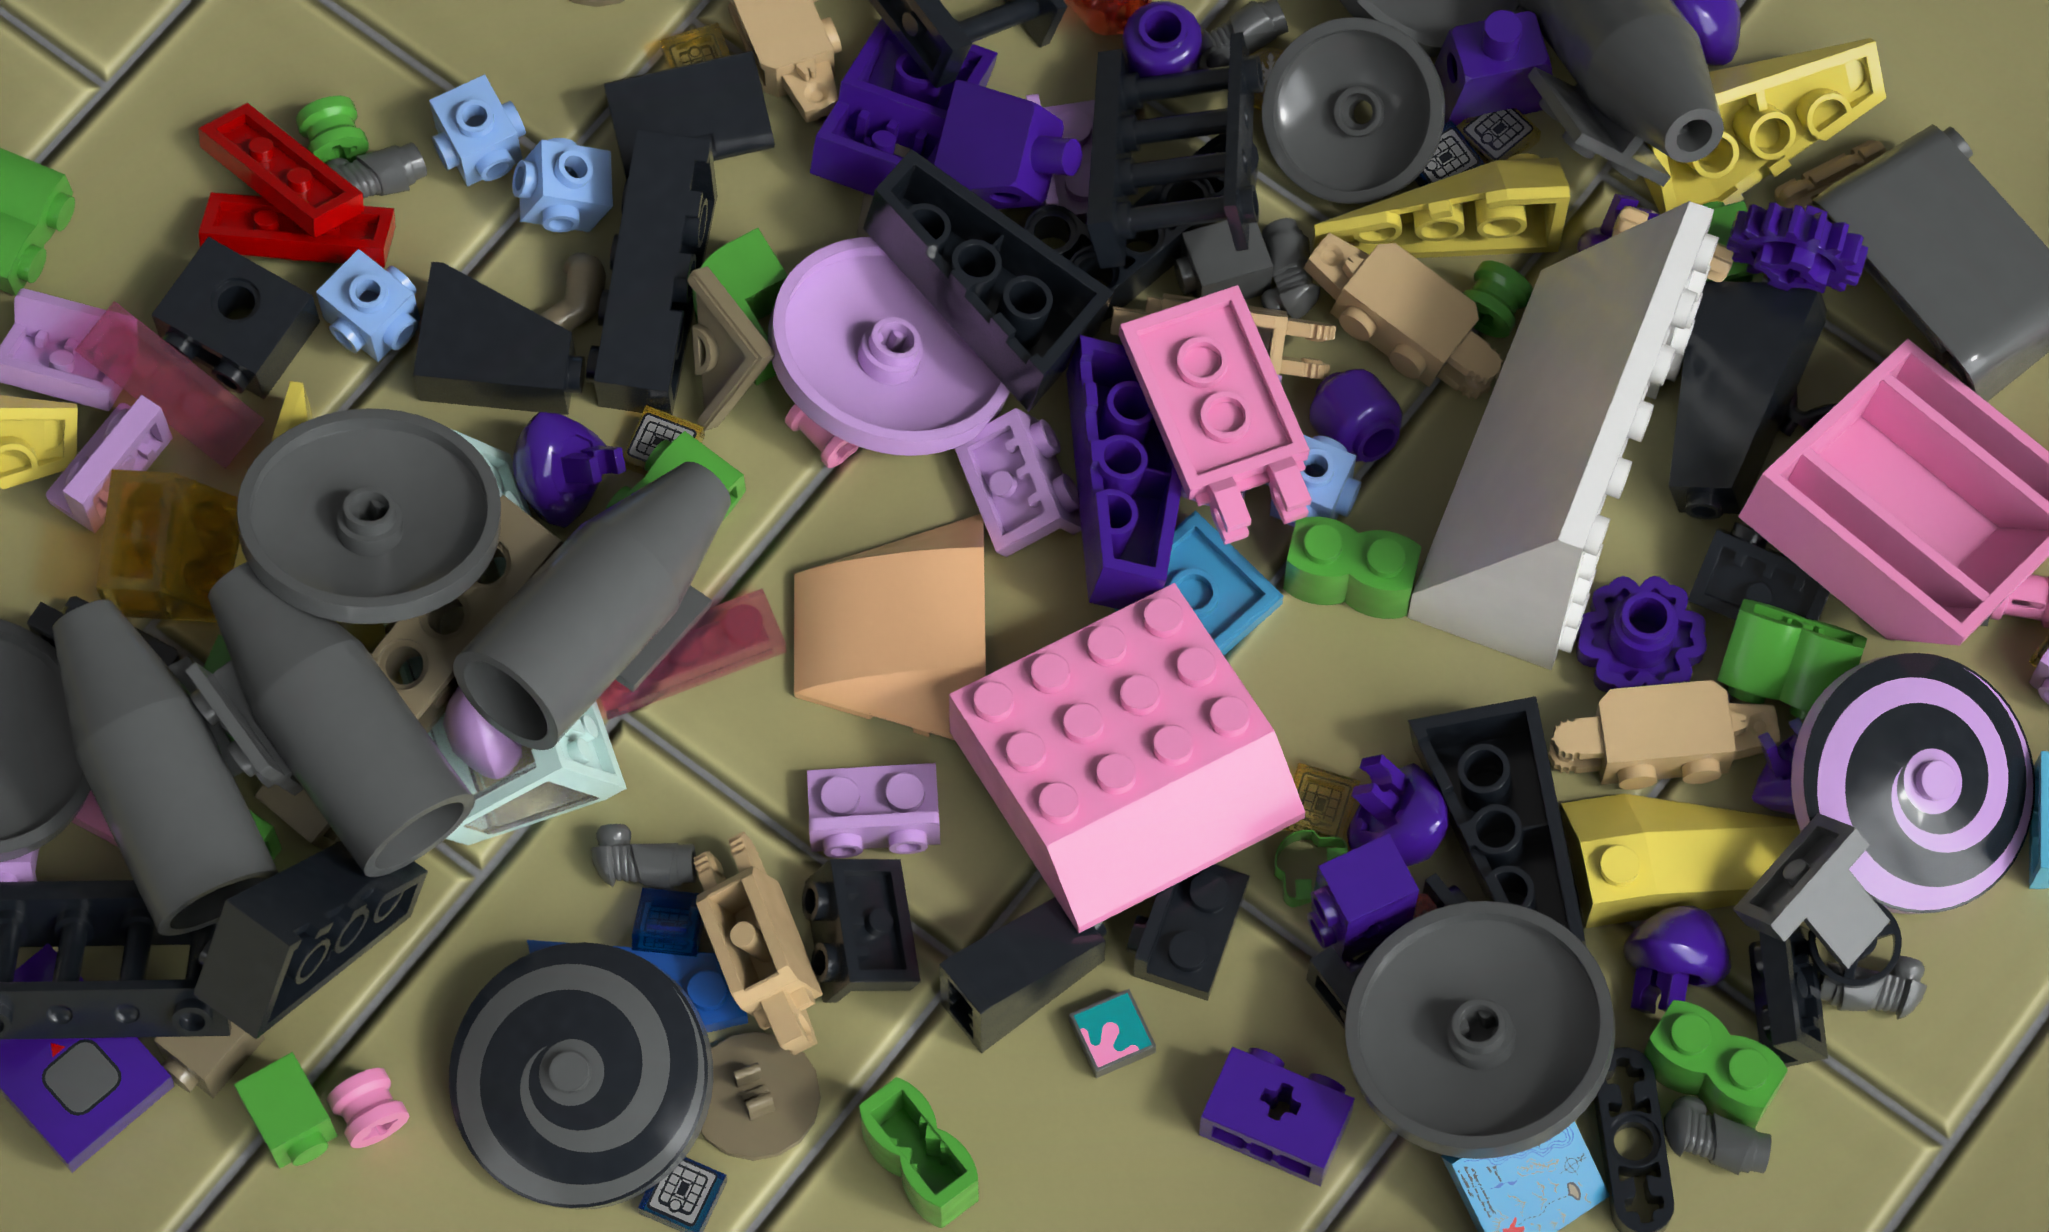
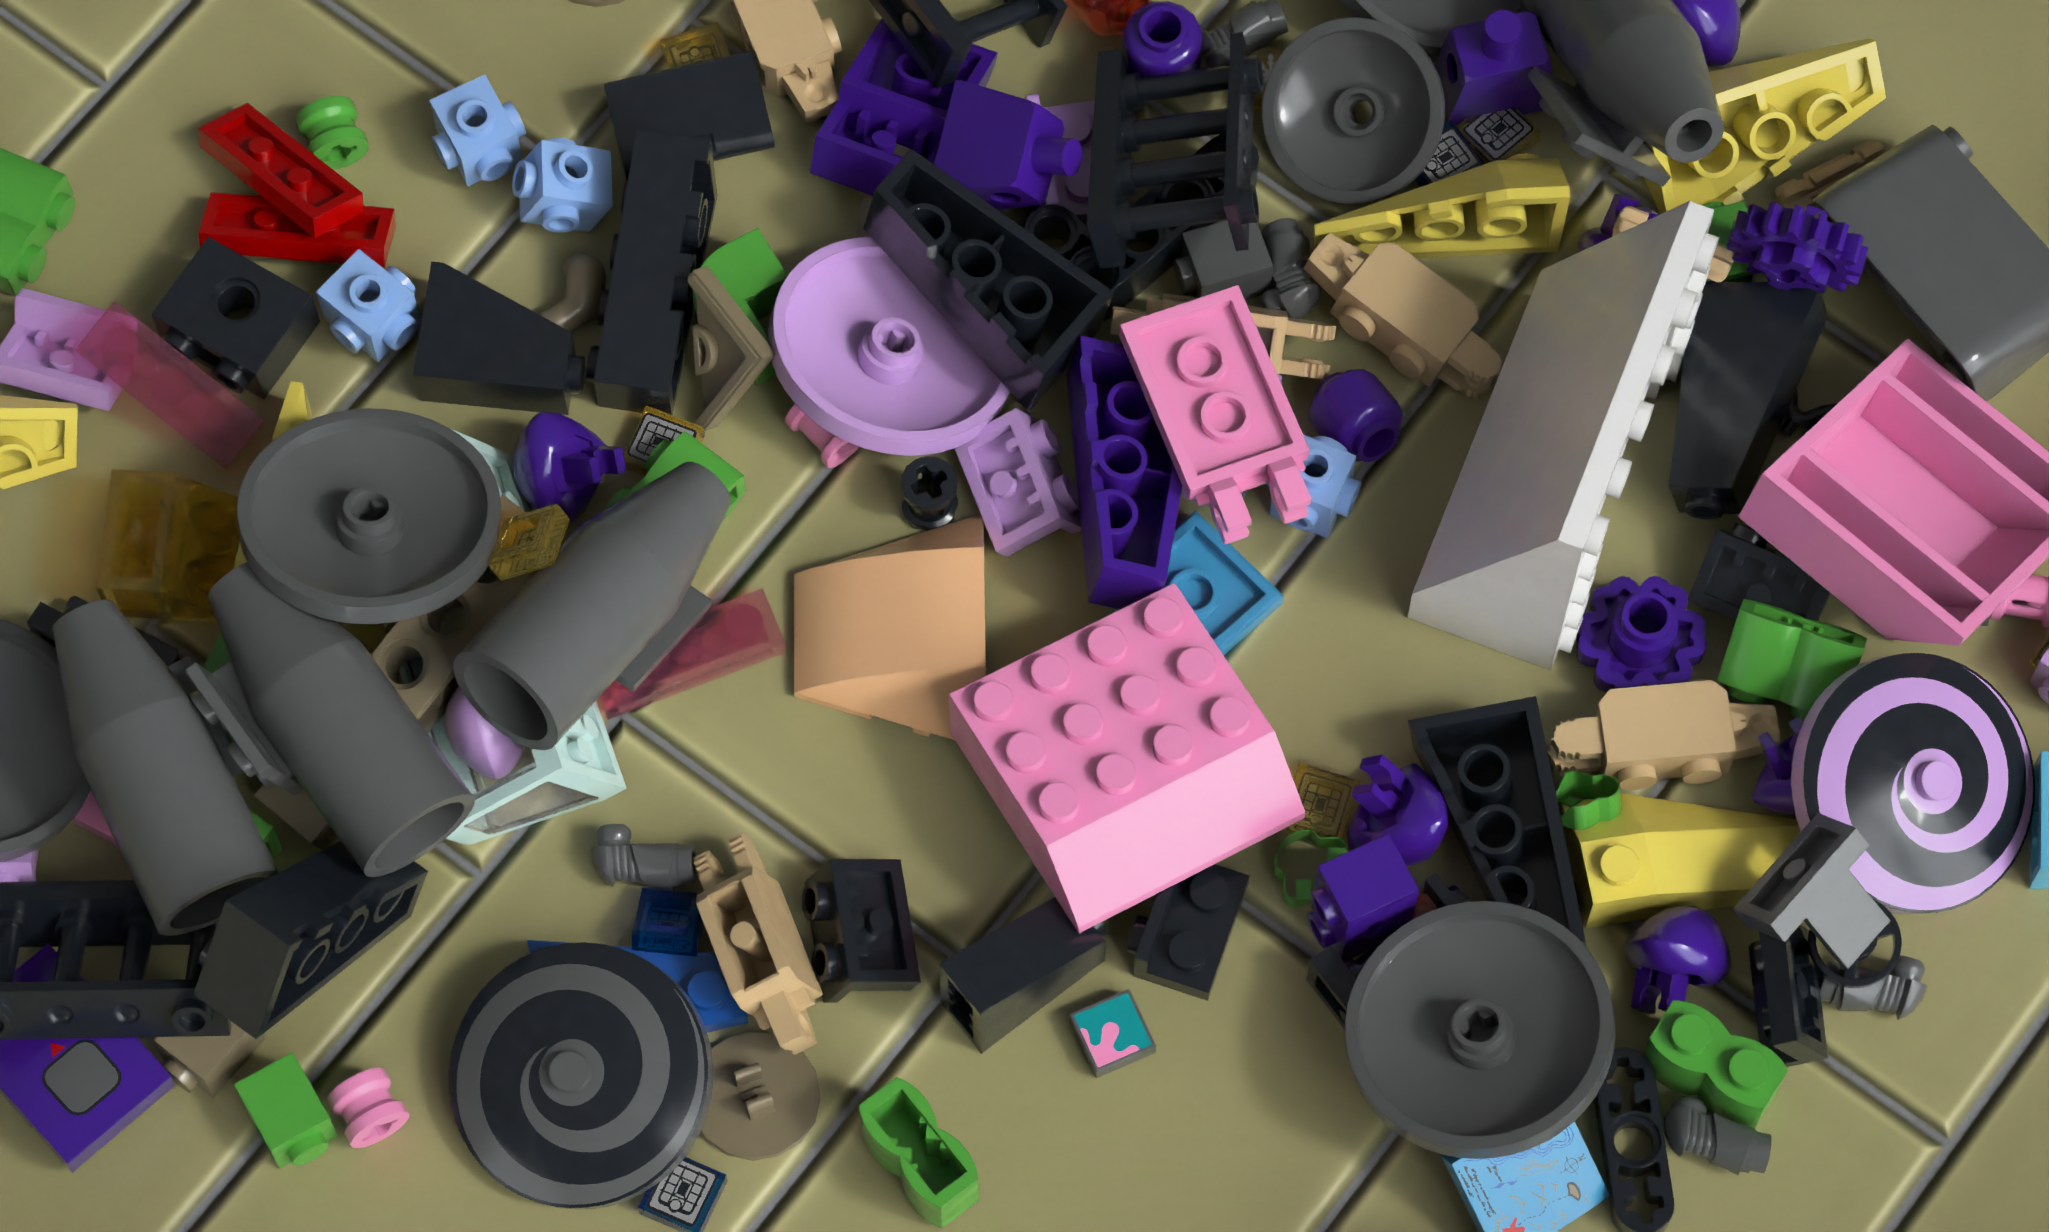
lavender bracket [46,395,173,533] -> none
dark grey arm [326,142,427,198] -> none
lavender bracket [807,763,940,858] -> none
dark purple brick [1199,1046,1355,1187] -> none
bright green brick [1283,517,1421,619] -> none
bright green wheel [1462,260,1533,338] -> none
none -> clear yellow tile [489,504,570,581]
none -> black bush [901,456,958,531]
none -> bright green piece [1556,771,1622,830]

